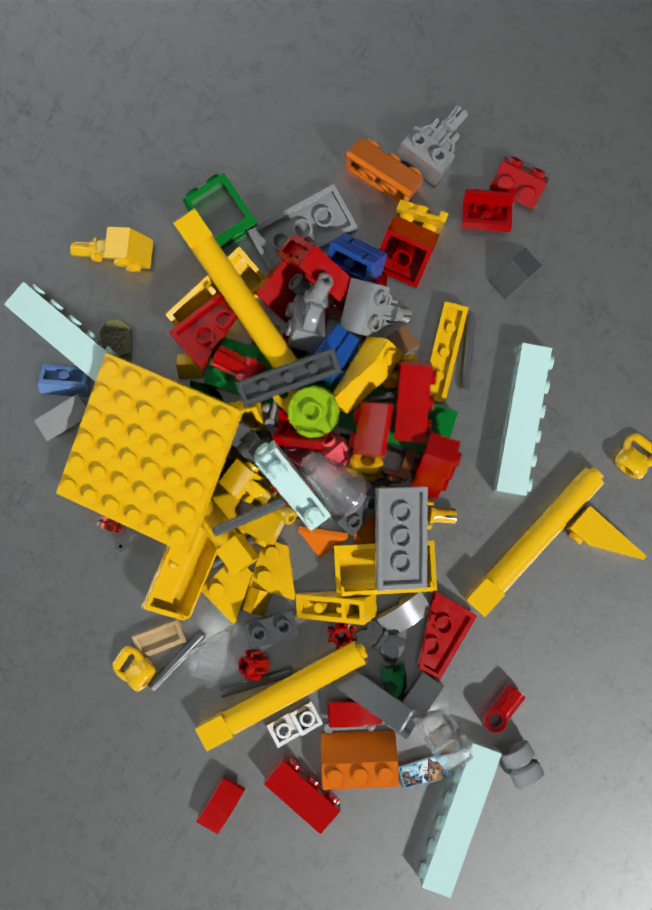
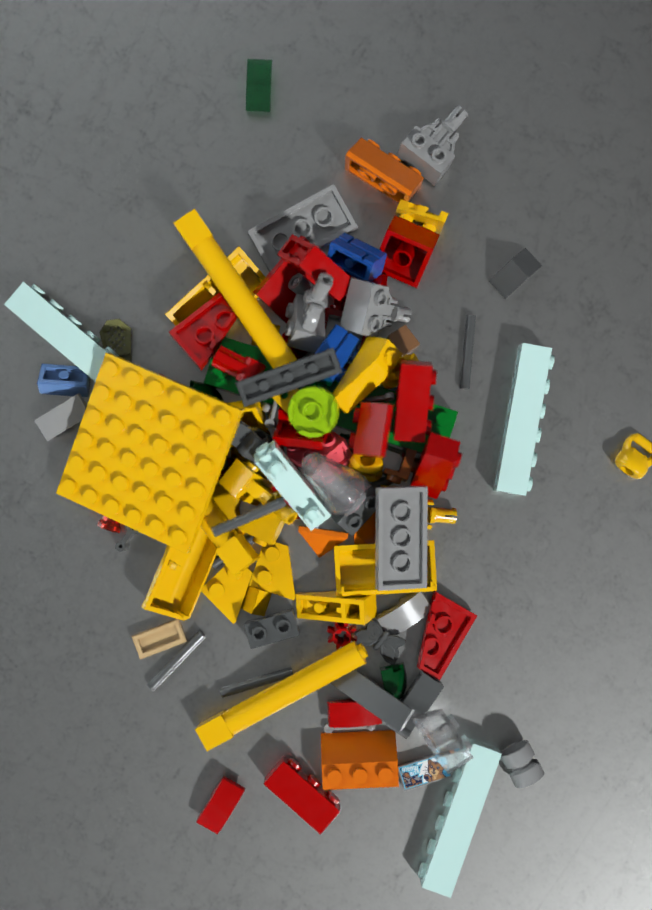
yellow brick [70,227,153,272] -> none
yellow piece [112,646,156,692] -> none
yellow slope [176,354,203,379] -> none
green window [183,173,257,251] -> none
clear slope [186,625,234,683] -> none
red gear [238,649,269,681] -> none
white slope [265,701,323,748] -> none
yellow plate [429,301,469,404] -> none
red bracket [461,189,515,232] -> none
yellow brick [464,467,604,617] -> none
red piece [481,683,526,733] -> none
red bracket [489,156,548,209] -> none
yellow slope [565,506,647,560] -> none
none -> clear green slope [246,59,272,112]

